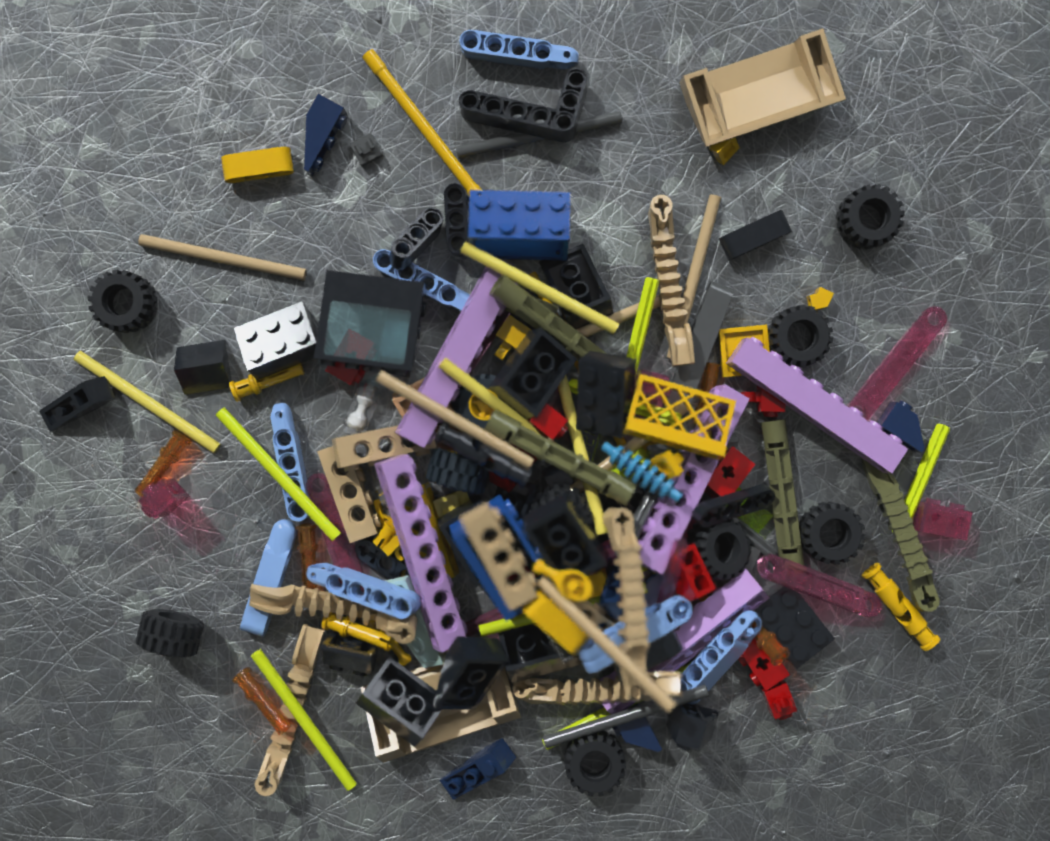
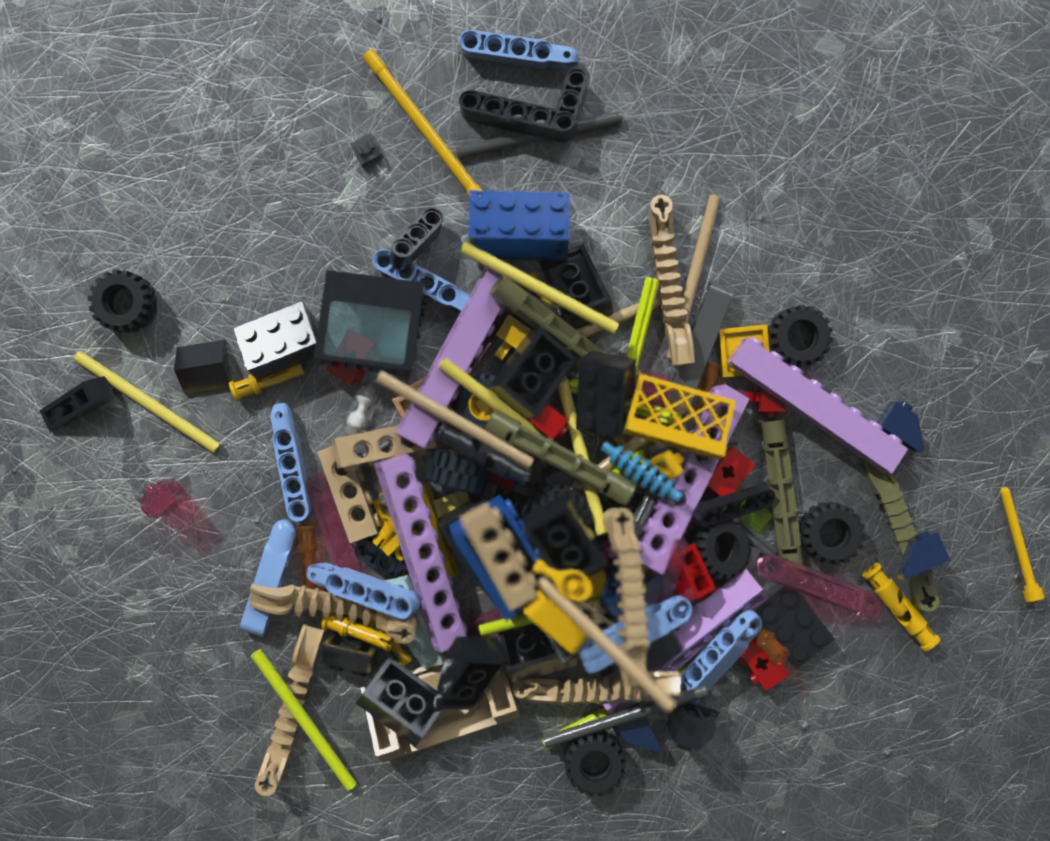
clear orange pin [134,430,192,499] -> none
black tyre [135,609,204,658] -> none
tan piece [138,234,307,281] -> none
neon yellow piece [215,407,341,541] -> none
yellow beam [221,147,294,183] -> none
clear orange pin [232,667,292,736] -> none
dark blue slope [304,94,348,176] -> none
dark blue slope [440,738,516,800] -> none
black beam [444,183,469,257] -> none
tan slope [679,29,846,147] -> none
yellow tile [708,138,740,166] -> none
black beam [719,210,792,261] -> none
red brick [760,680,798,720] -> none
yellow piece [806,287,834,310] -> none
black tyre [836,184,905,249] -> none
clear pink plate [847,306,947,421] -> none
neon yellow axle [892,424,950,532] -> none
clear pink brick [913,498,973,541] -> none
none -> dark blue slope [896,530,951,580]
none -> yellow piece [1000,487,1045,602]

